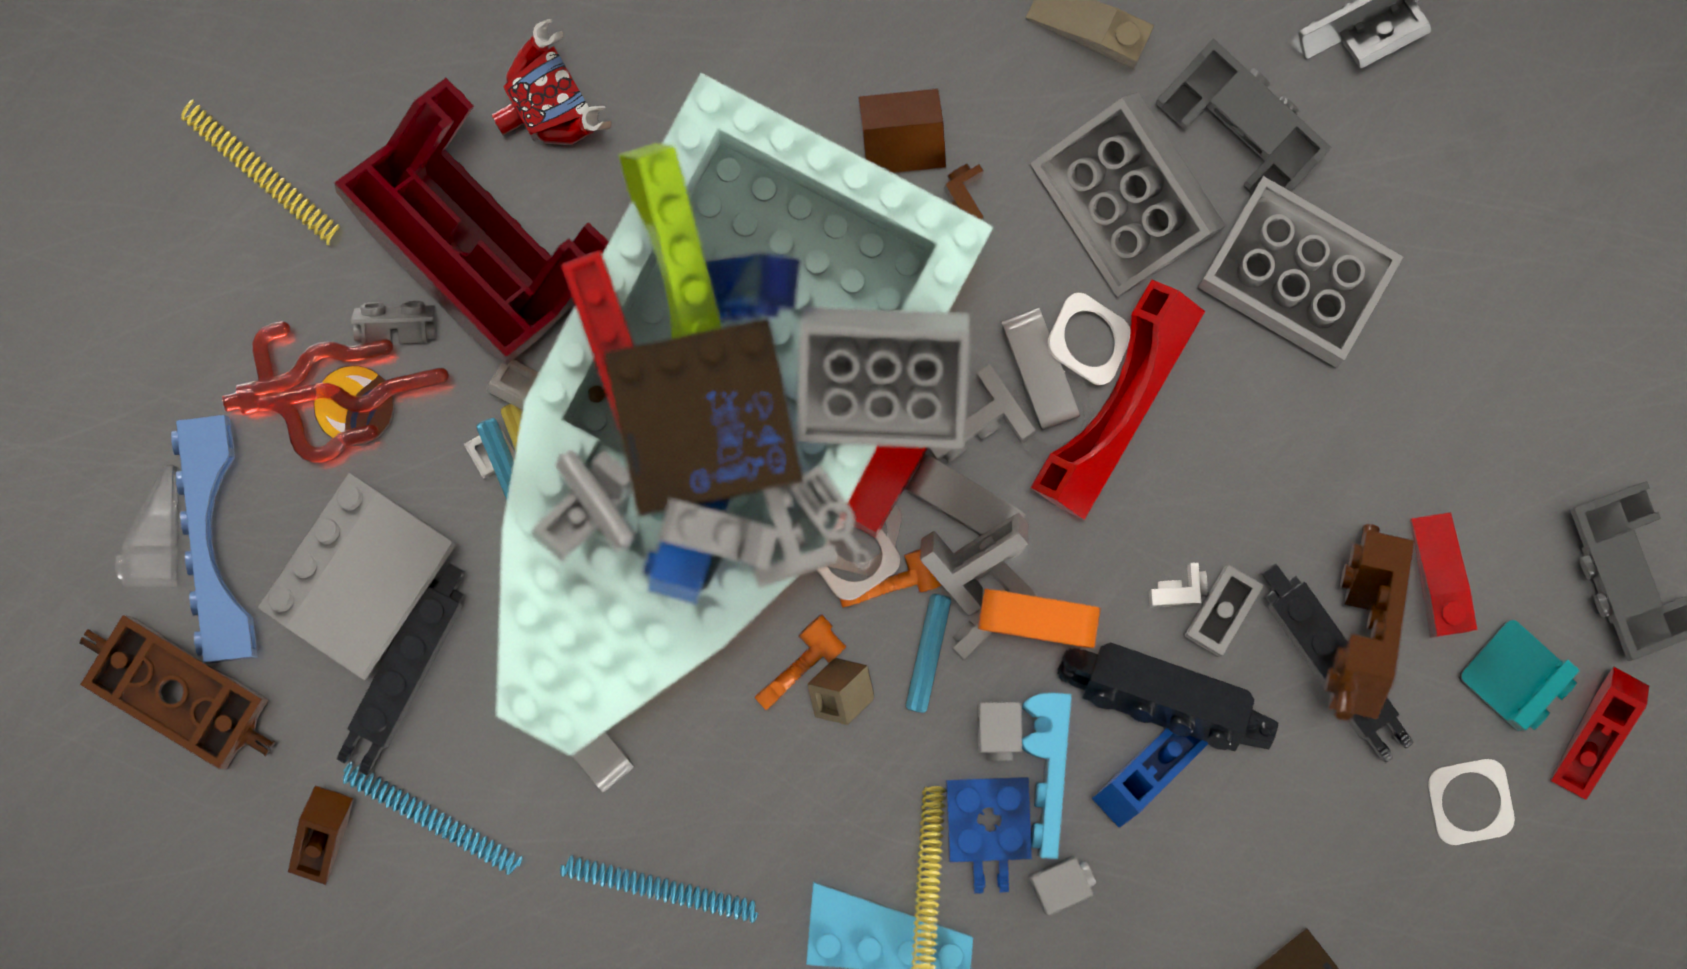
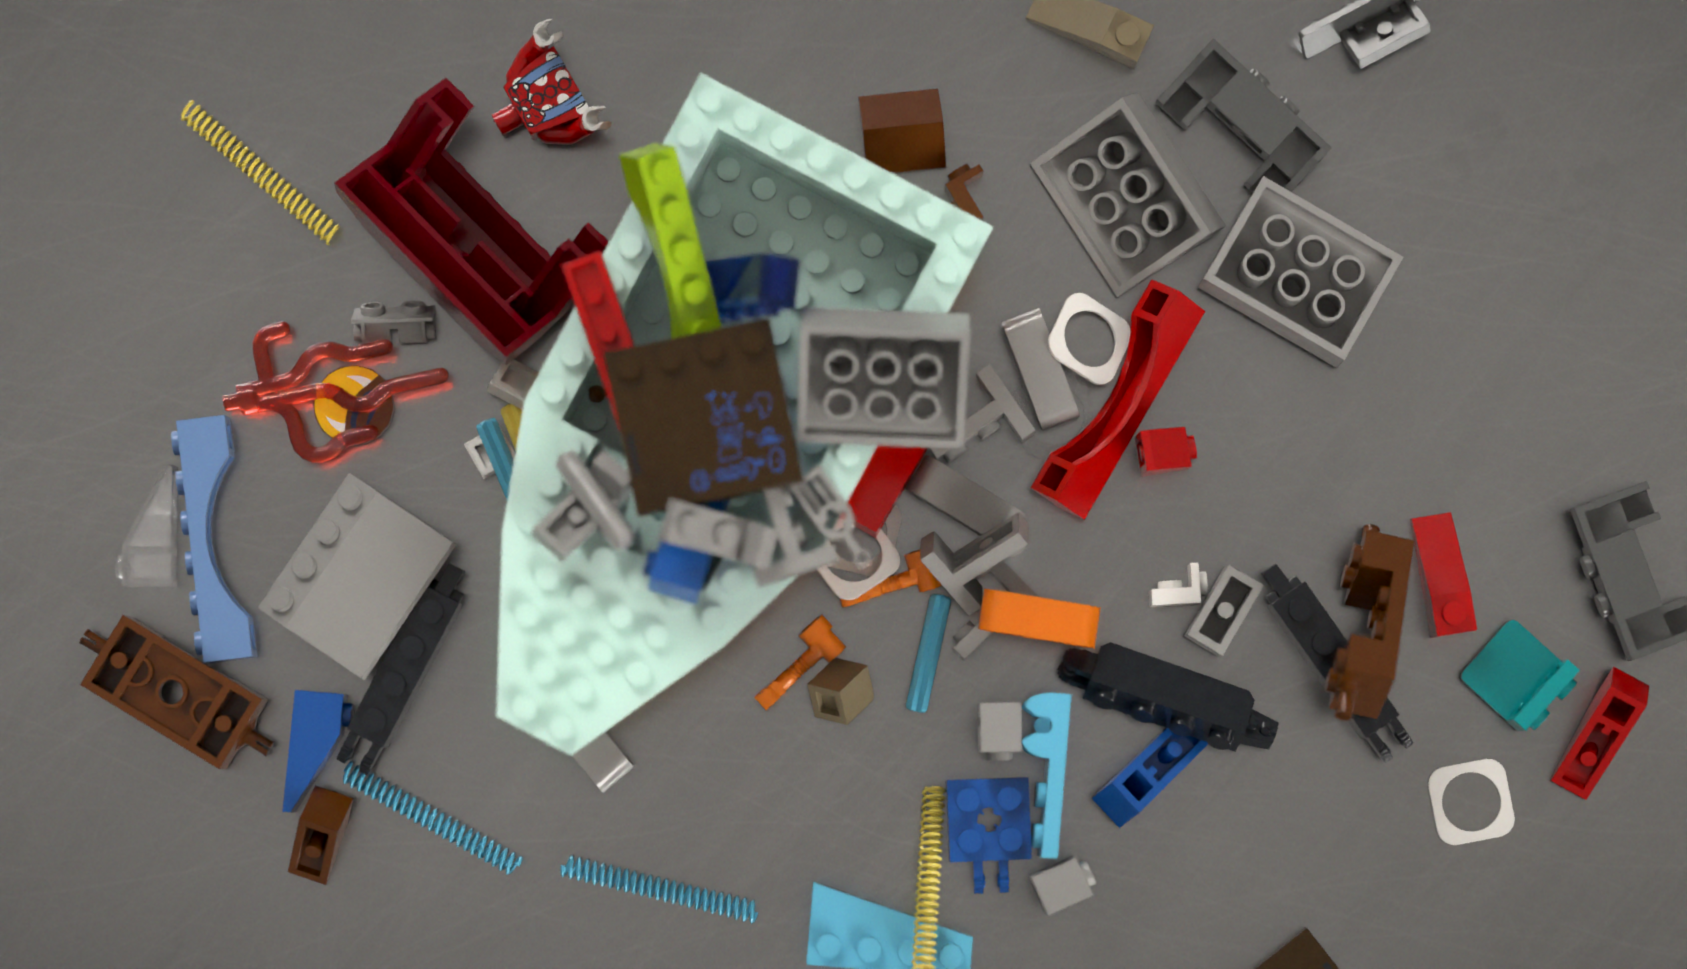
none -> blue slope [282,690,354,812]
none -> red slope [1134,427,1197,477]

